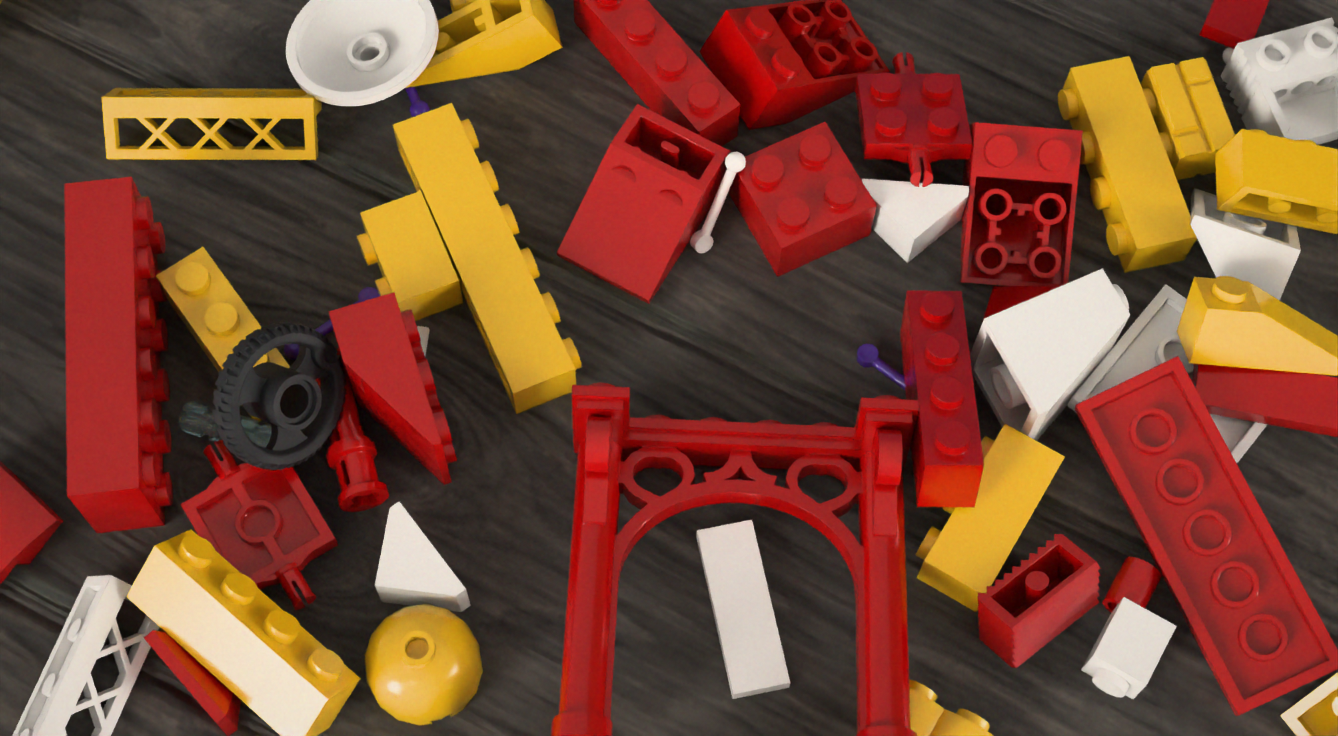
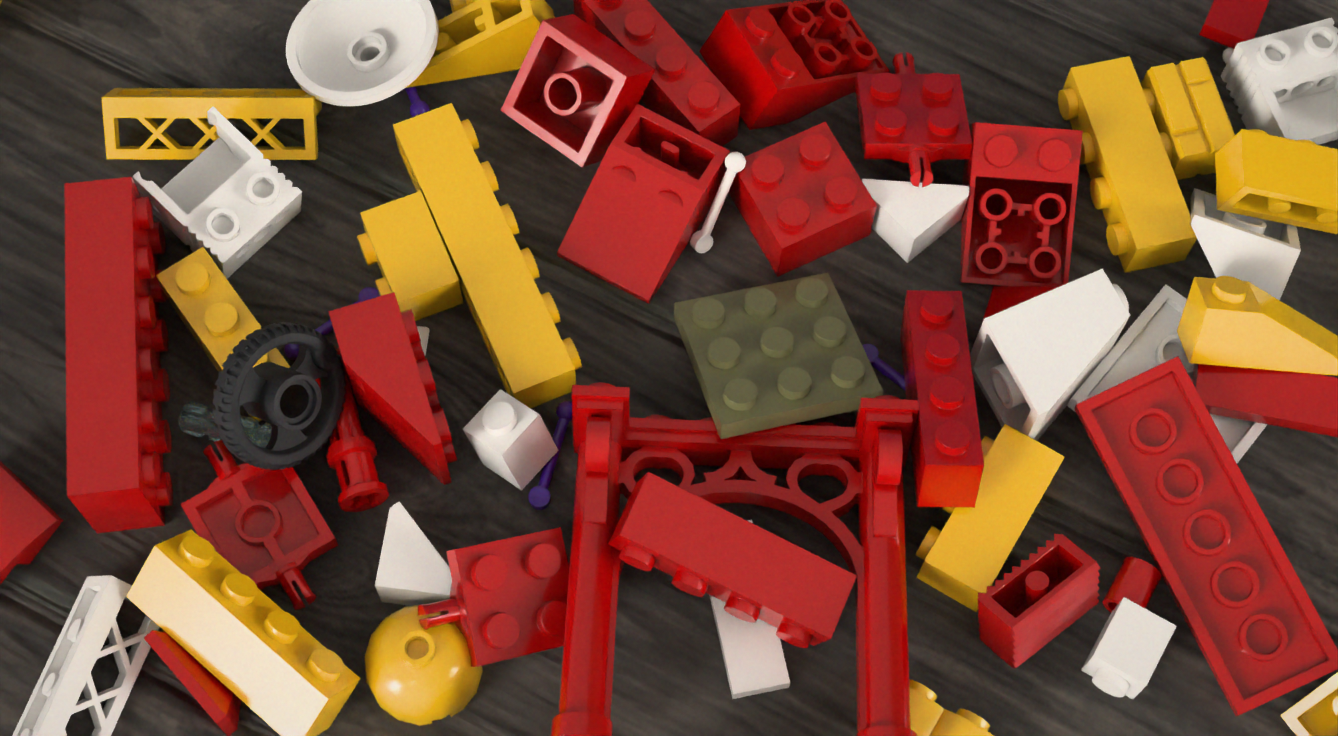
none -> white piece [132,106,302,279]
none -> red plate [418,527,570,667]
none -> white brick [463,389,558,491]
none -> red brick [500,14,656,167]
none -> dark purple hinge [528,401,572,510]
none -> red brick [608,472,857,648]
none -> olive plate [674,273,883,439]

